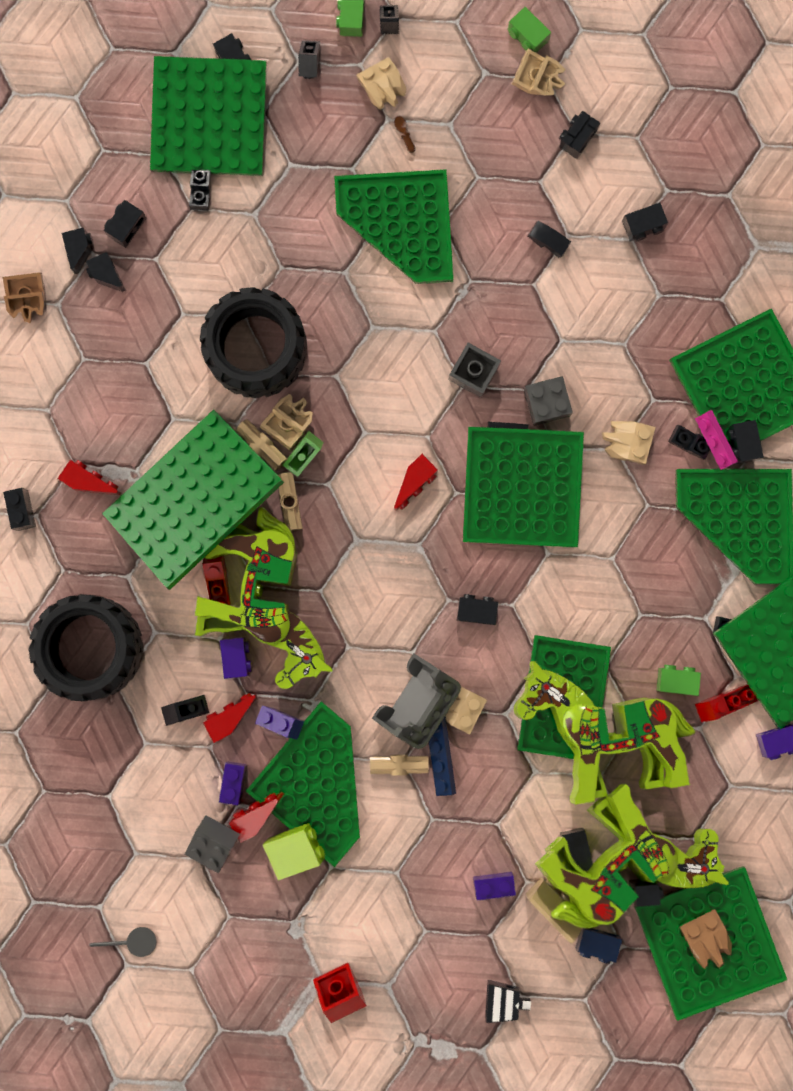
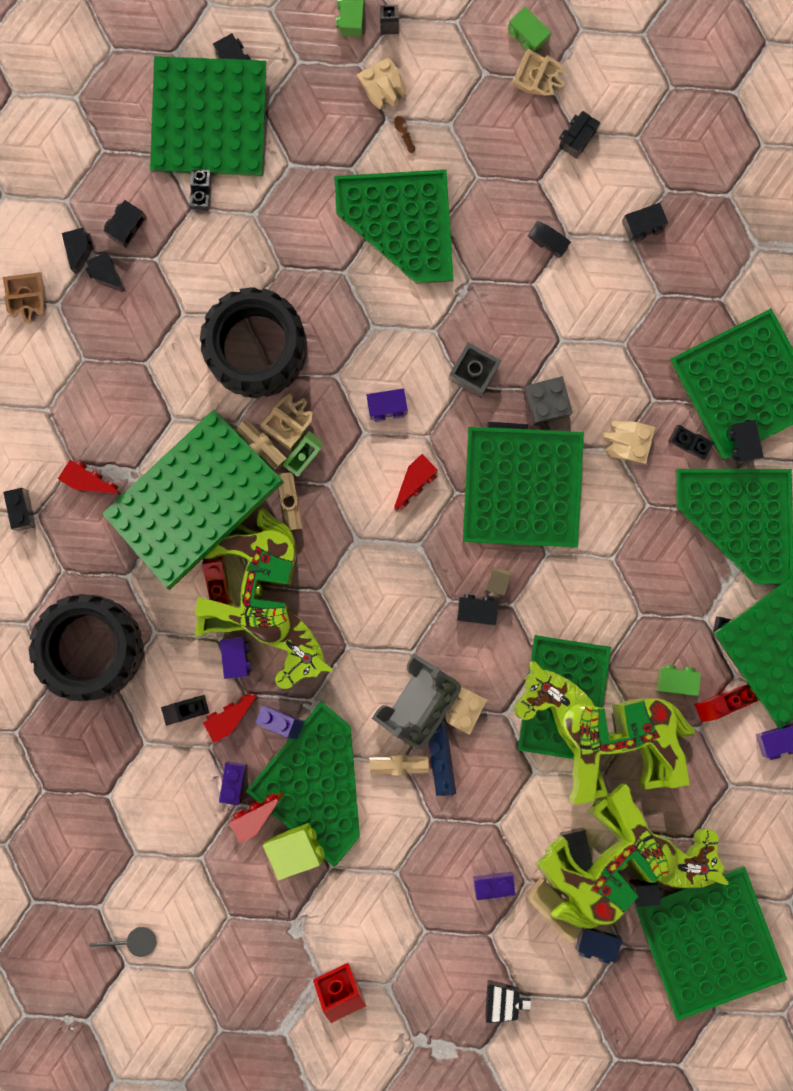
dark grey brick [185,815,240,874] -> none
black slope [298,40,320,79] -> none
medium nougat plate [680,910,732,969] -> none
dark pink plate [695,410,738,470] -> none
none -> dark purple brick [366,388,408,422]
none -> dark tan slope [485,567,512,599]

